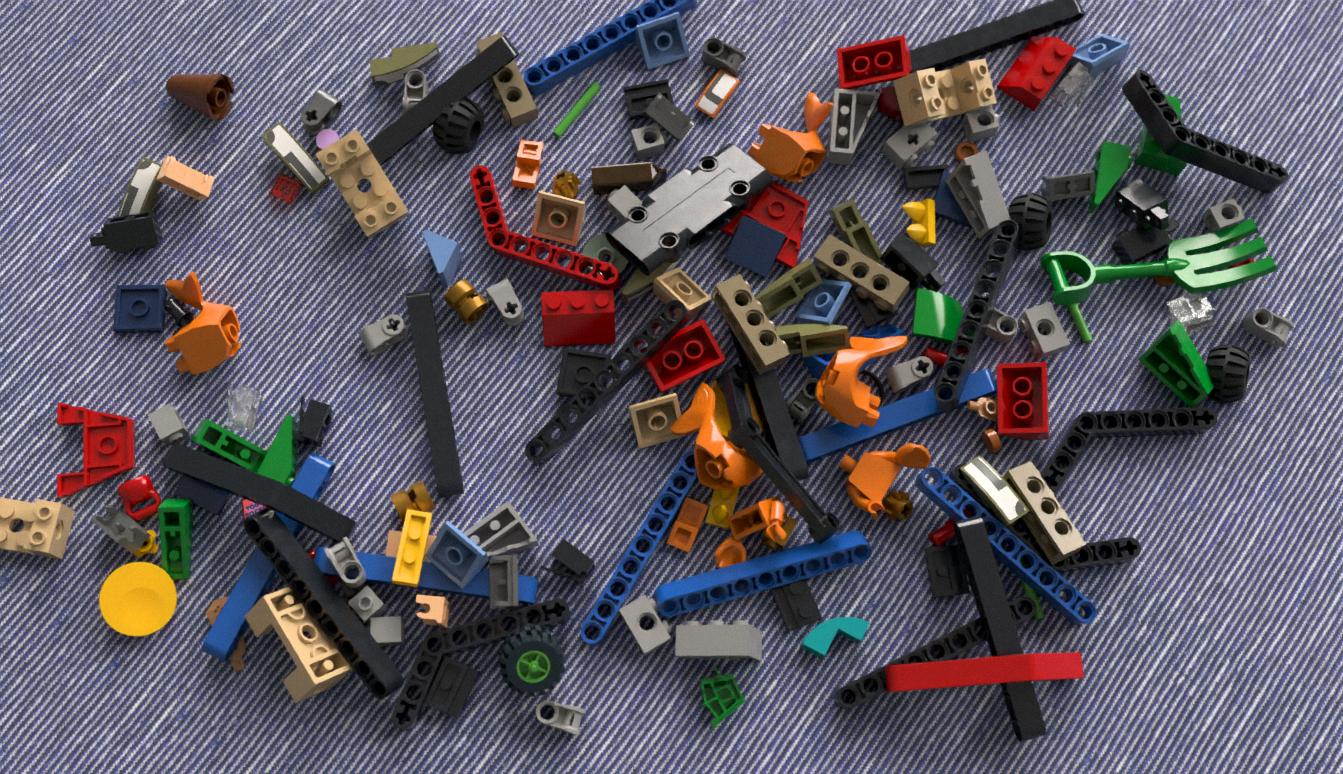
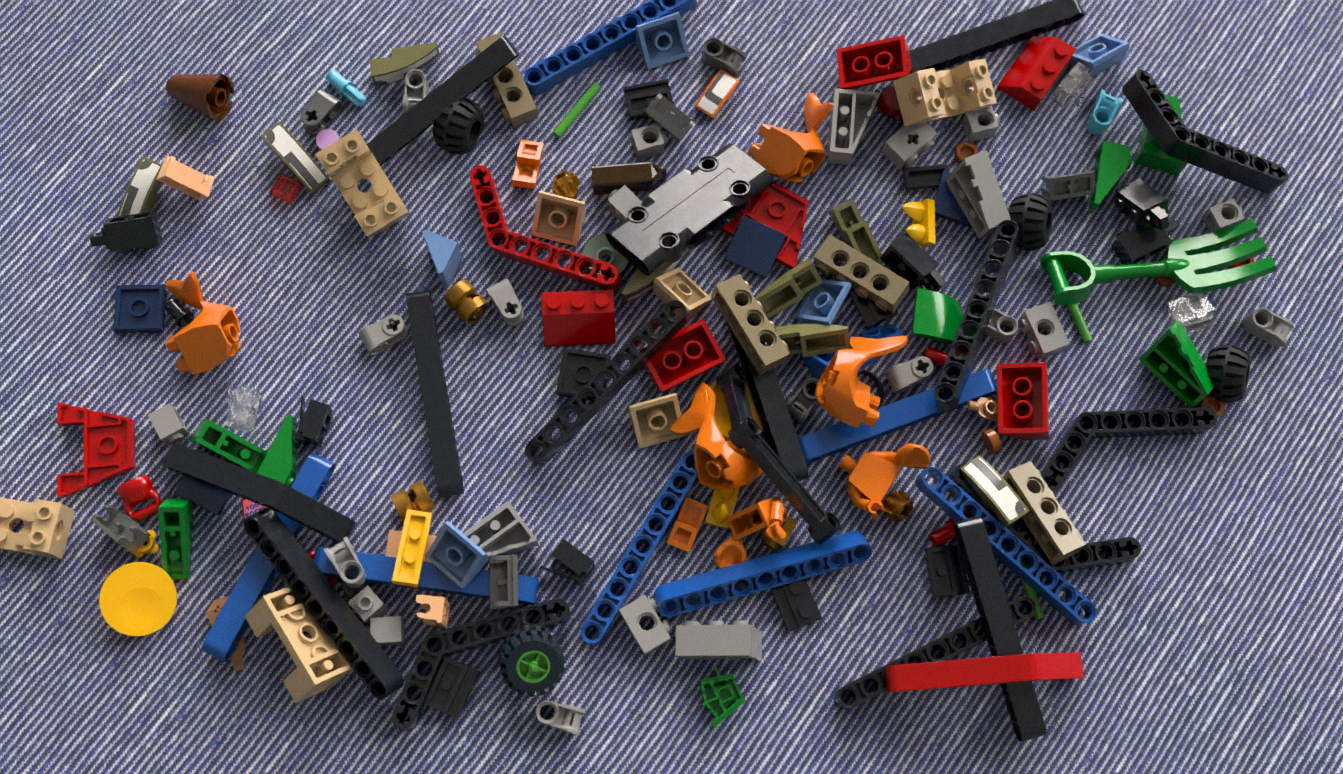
teal brick [800,617,870,658] -> none
none -> medium azure axle [325,69,366,107]
none -> medium azure piece [1086,89,1123,136]
none -> dark orange tile [1198,395,1225,418]

